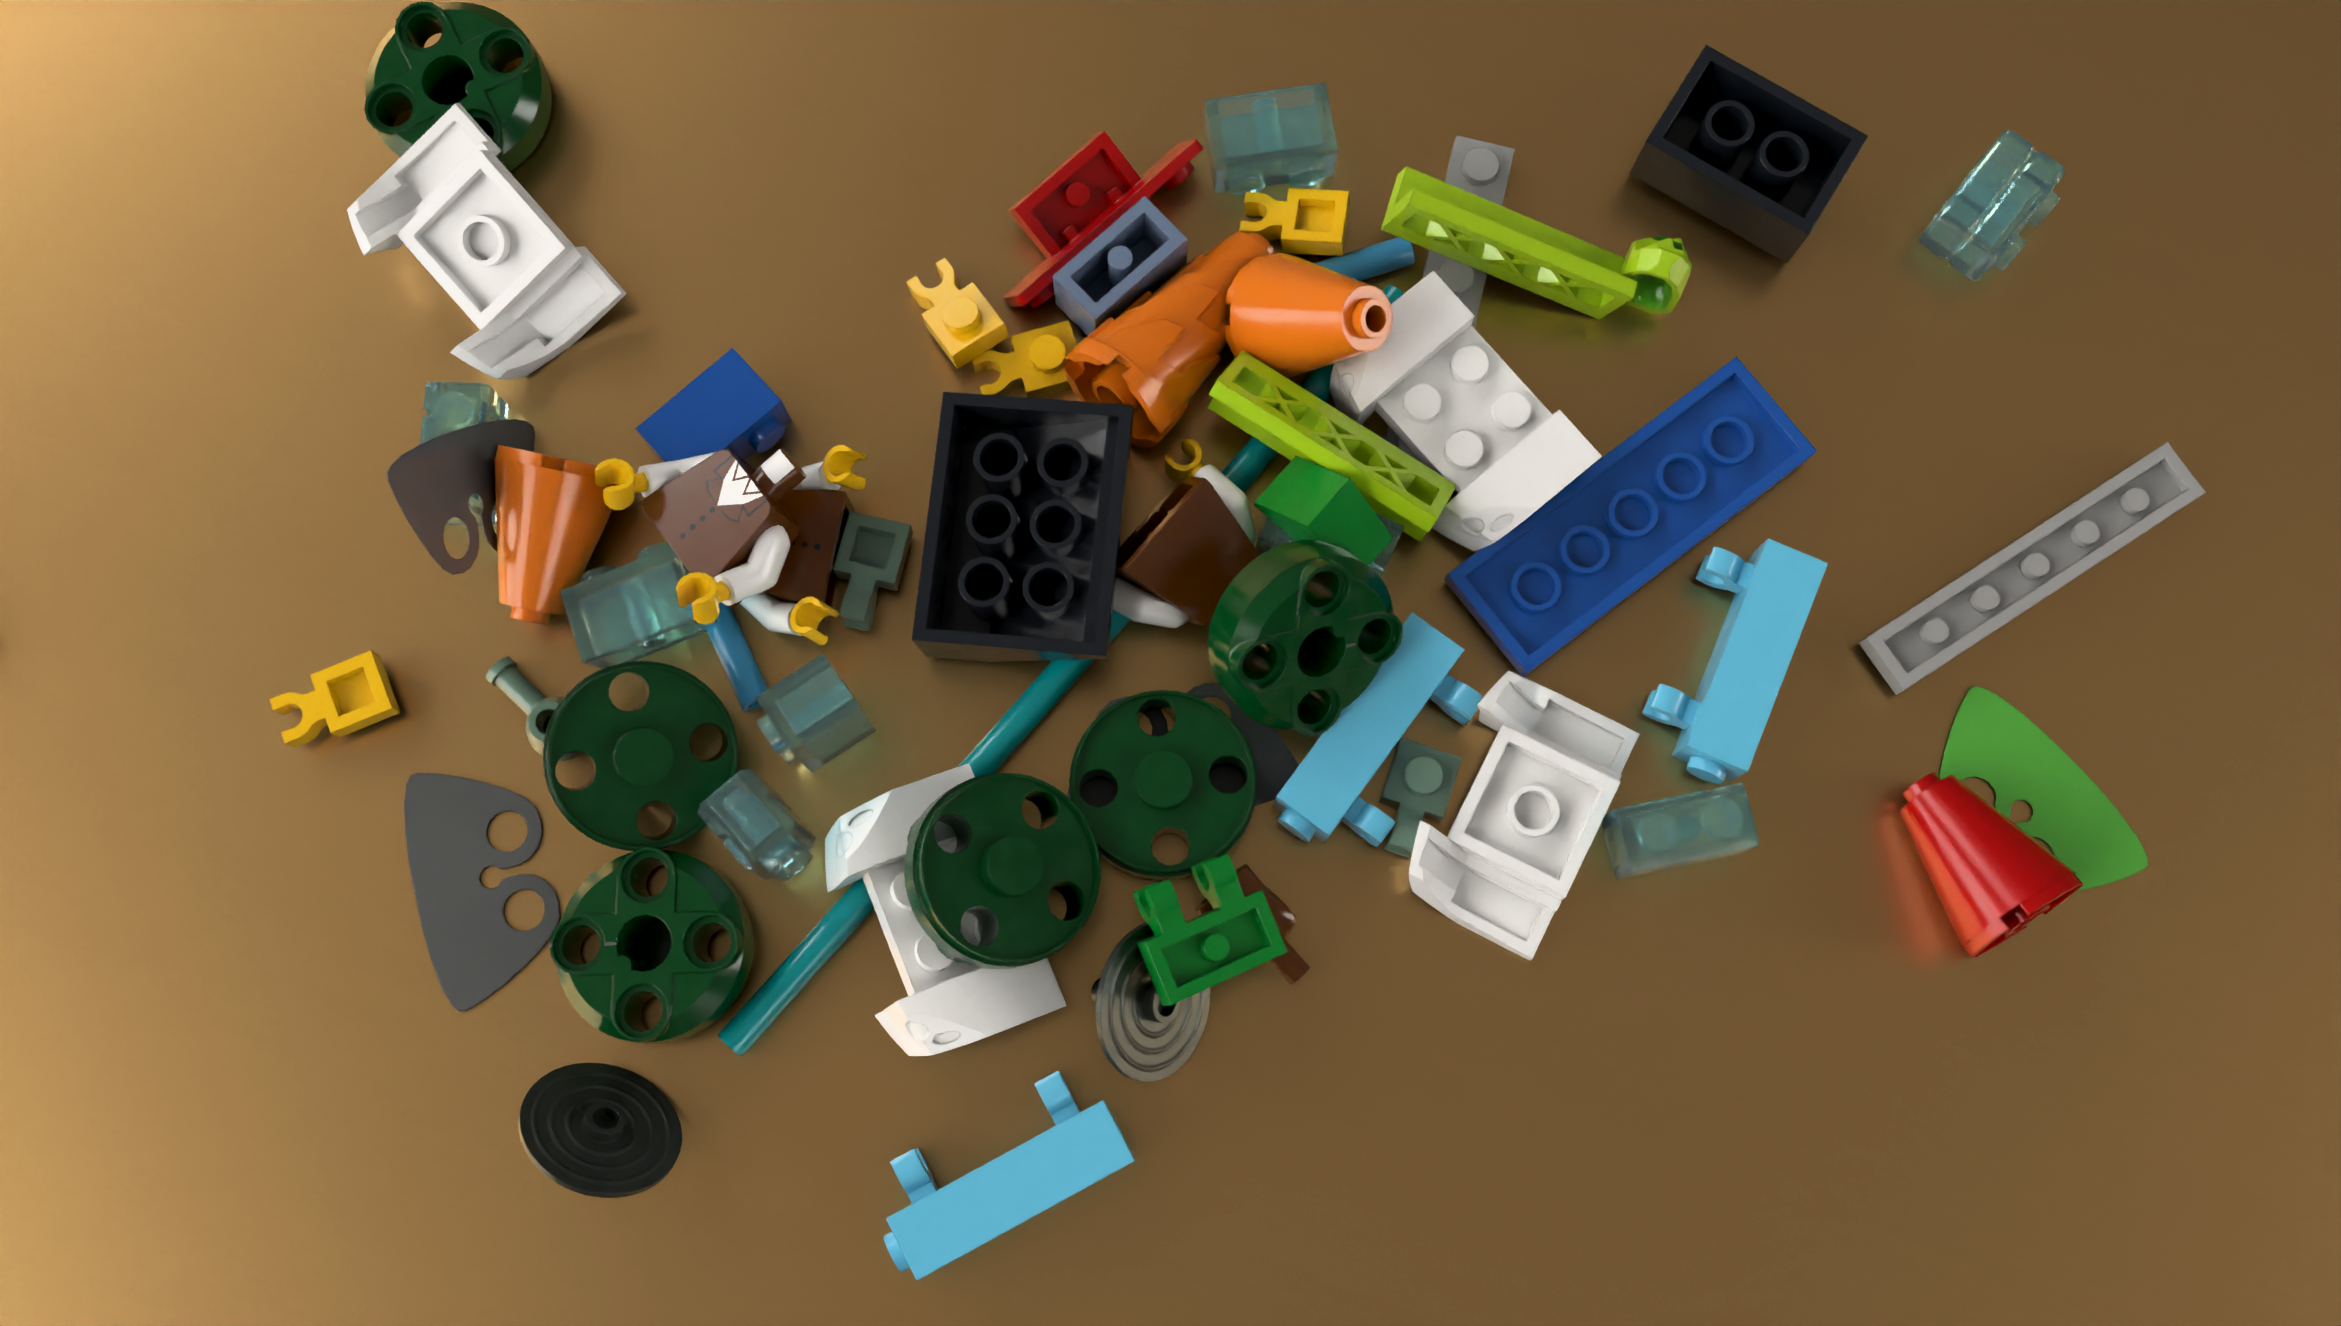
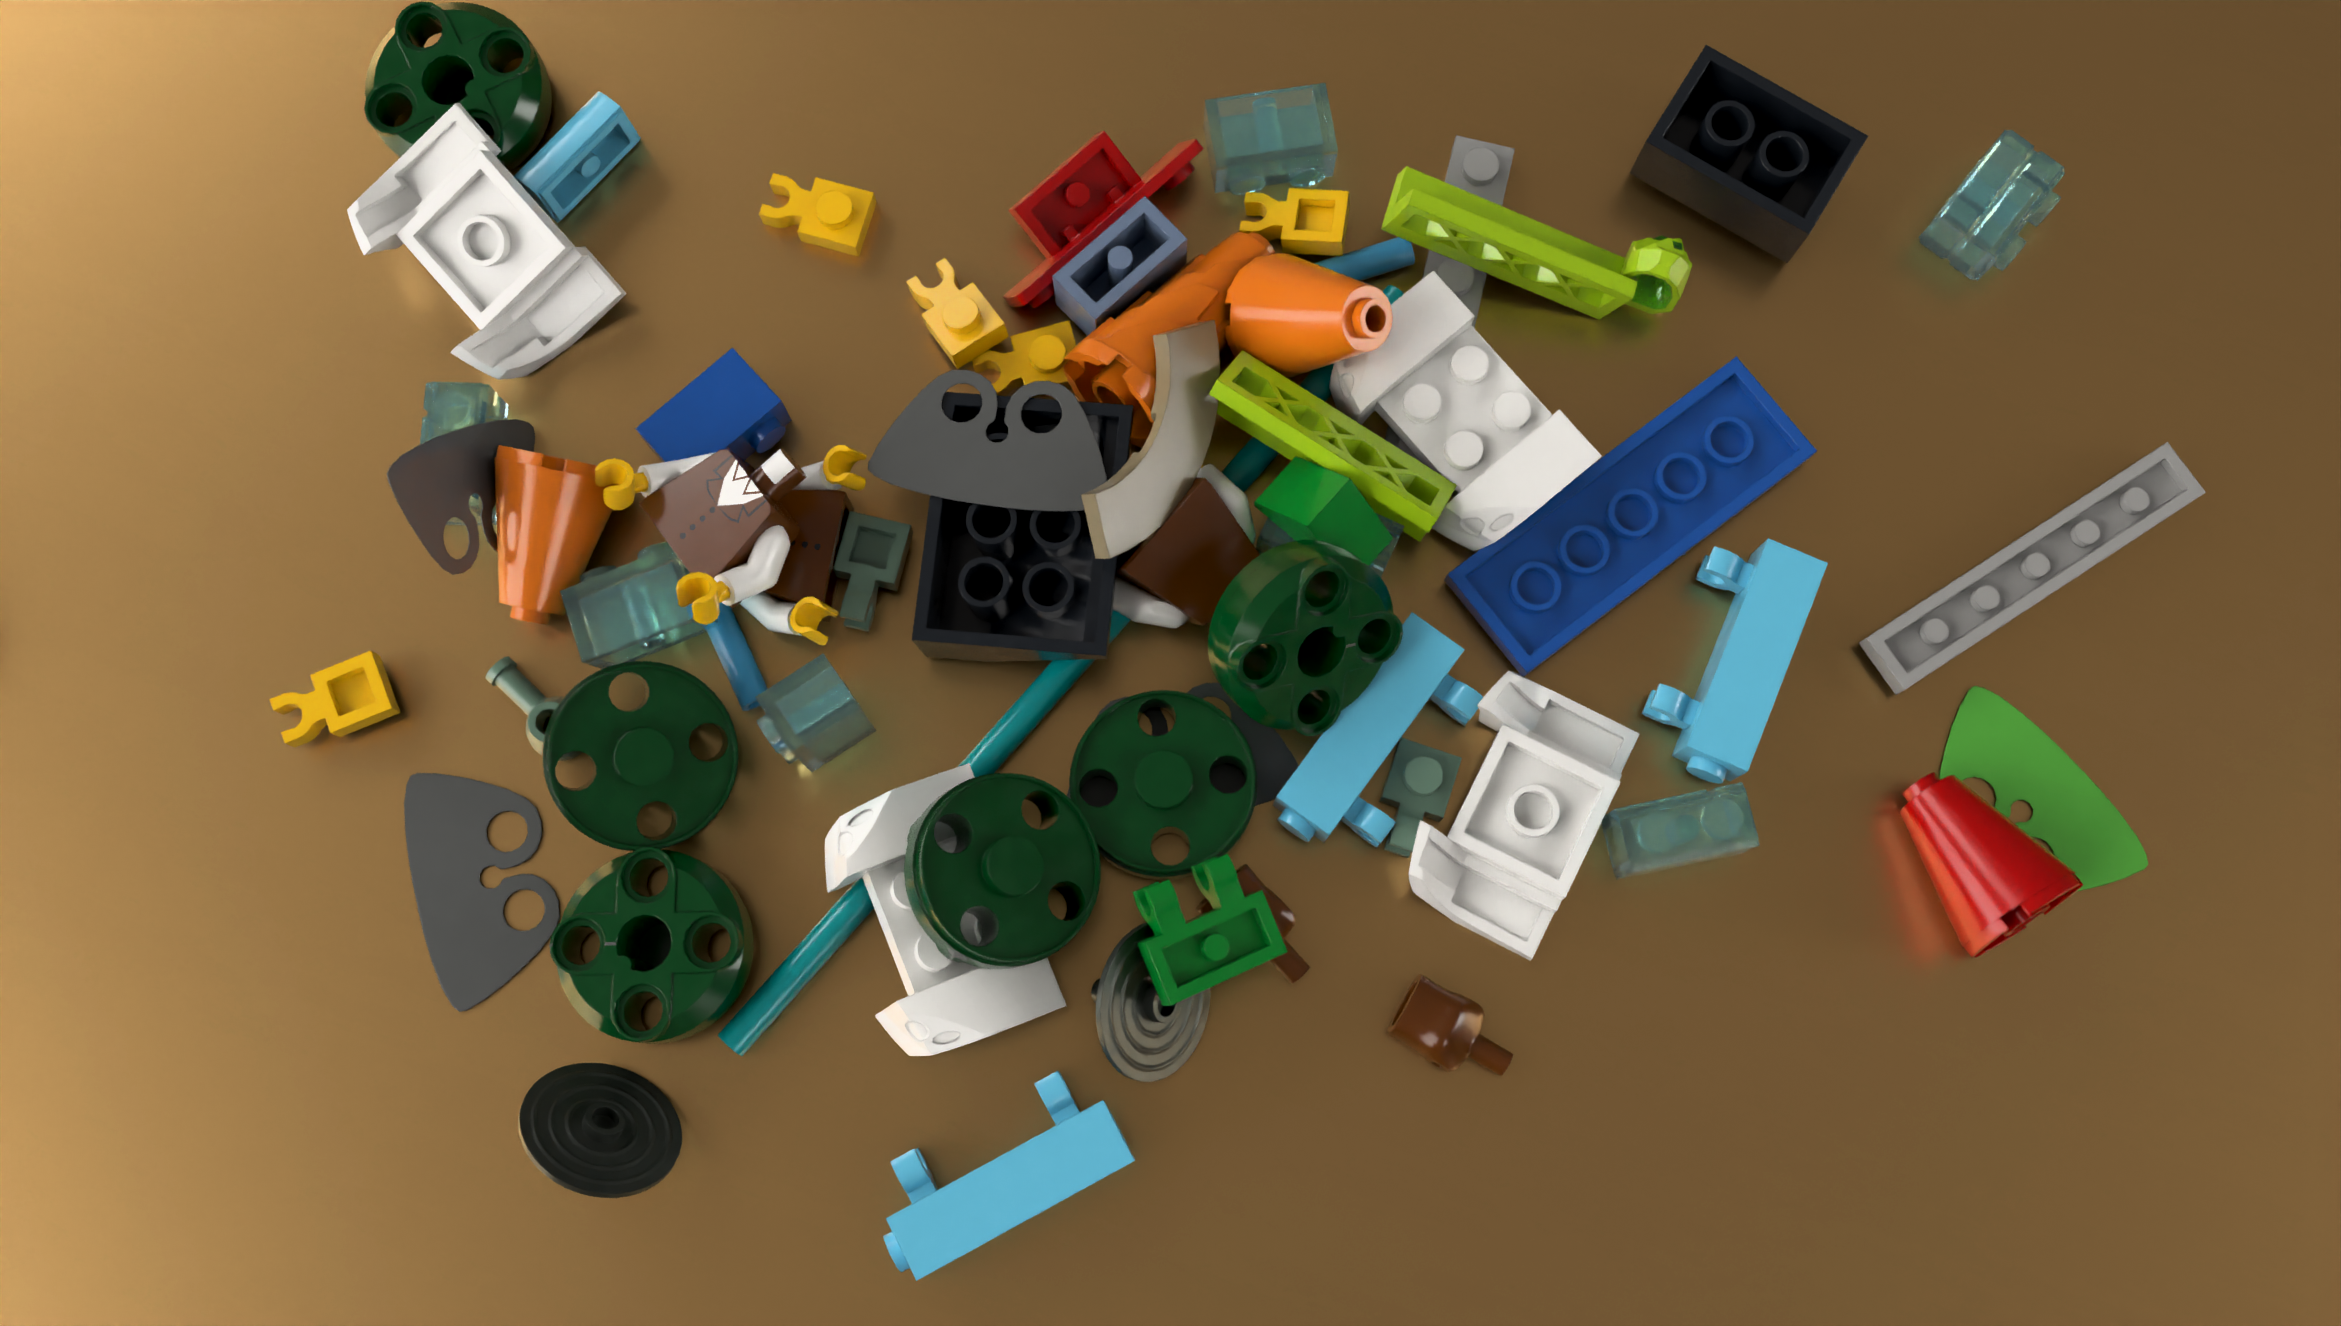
clear light blue brick [697,768,816,882] -> none
none -> medium azure brick [514,91,641,223]
none -> yellow plate [759,173,877,257]
none -> dark grey piece [868,370,1107,511]
none -> dark tan tile [1081,320,1220,559]
none -> reddish brown piece [1387,974,1513,1076]

